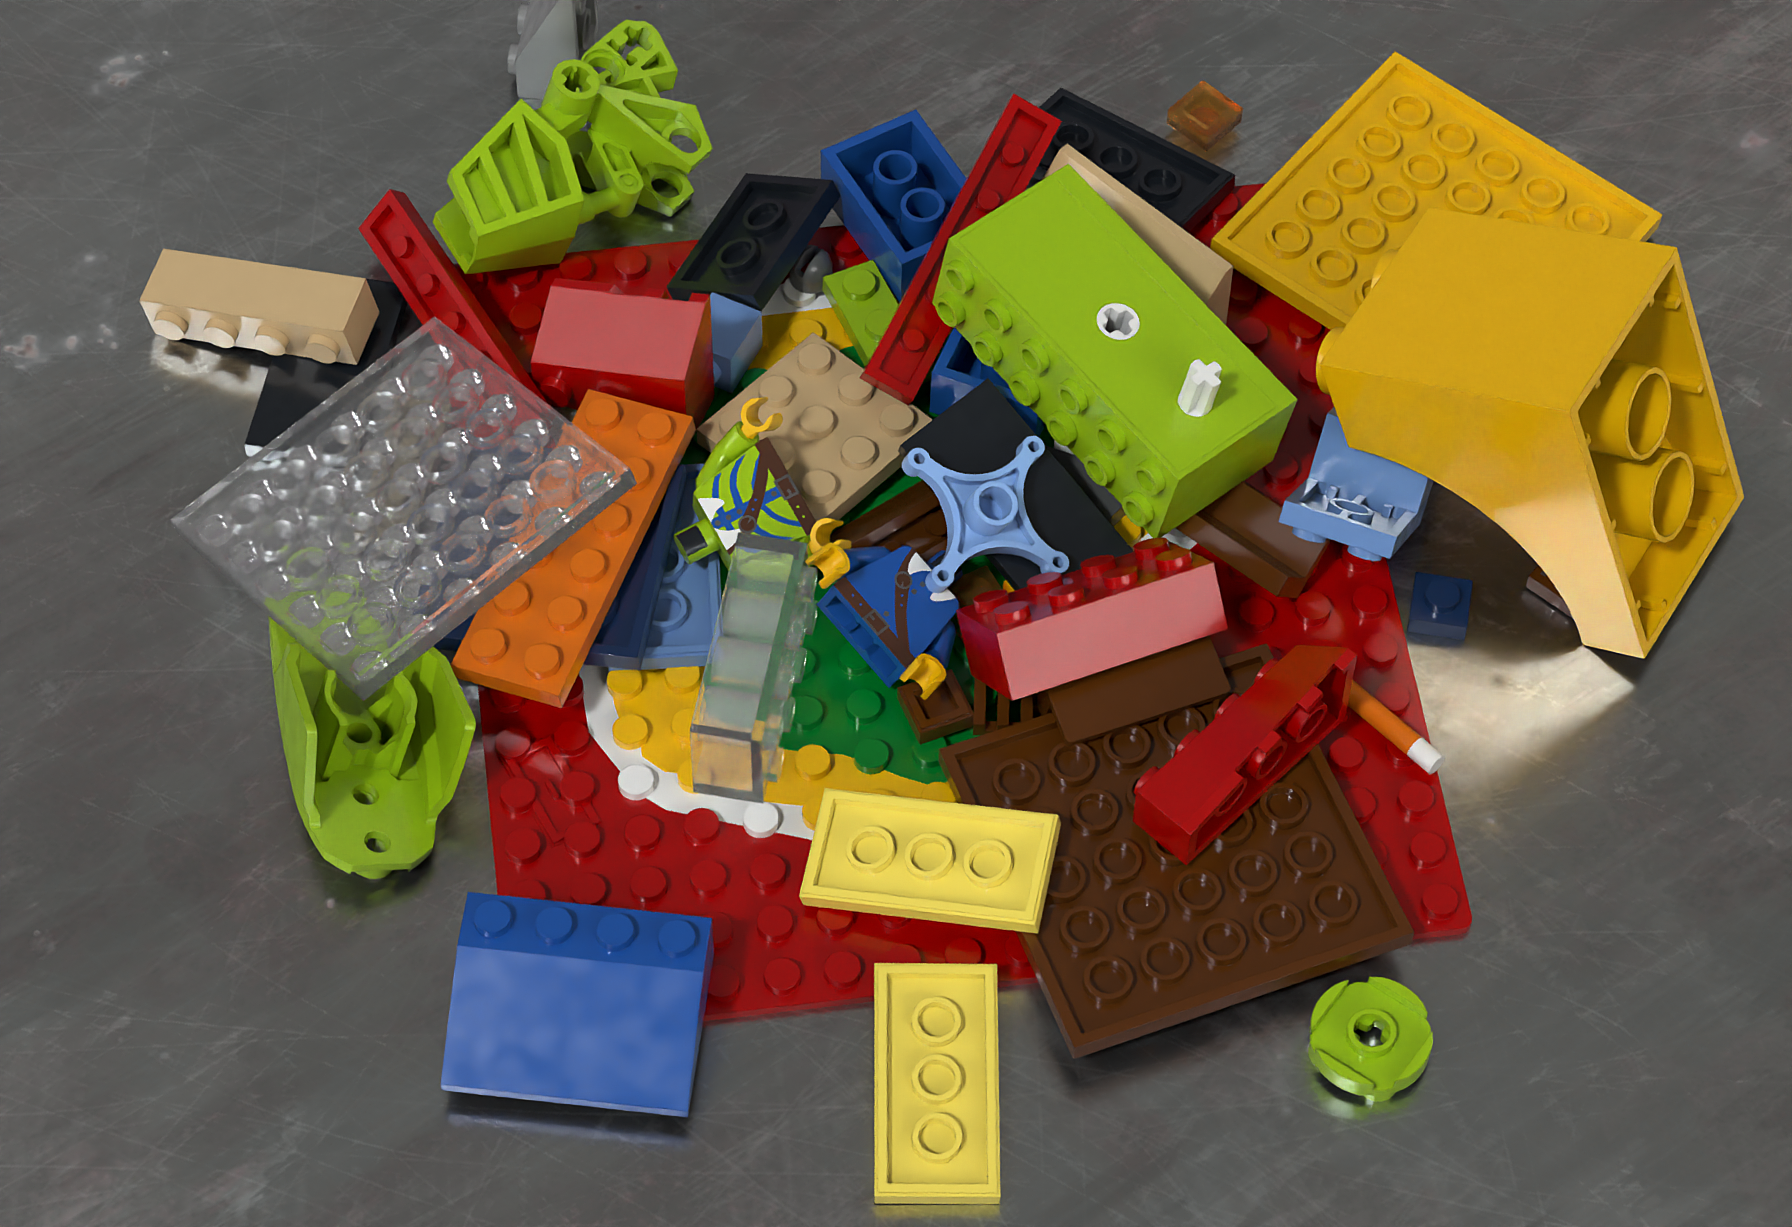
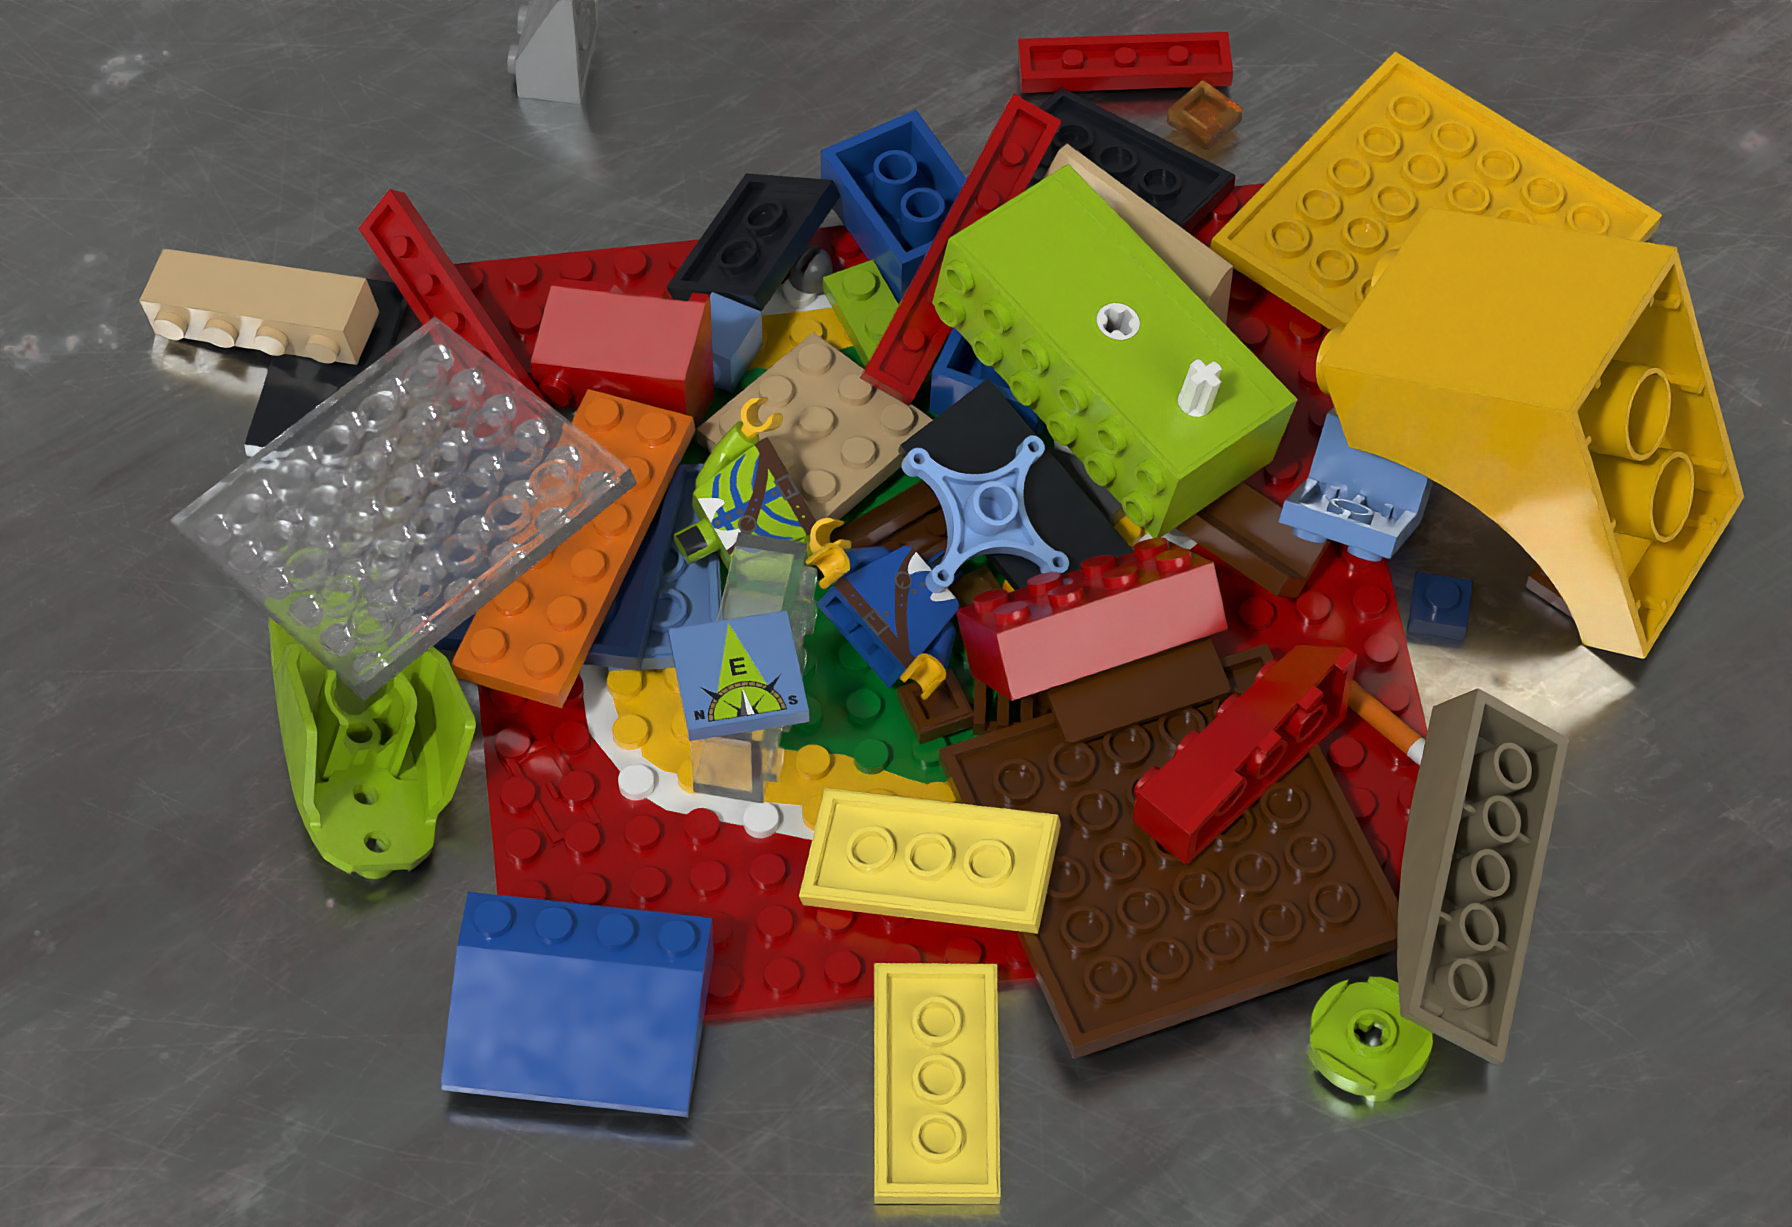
lime piece [432,20,713,274] -> none
none -> medium blue tile [668,610,809,741]
none -> red plate [1017,32,1233,93]
none -> dark tan slope [1397,688,1569,1065]

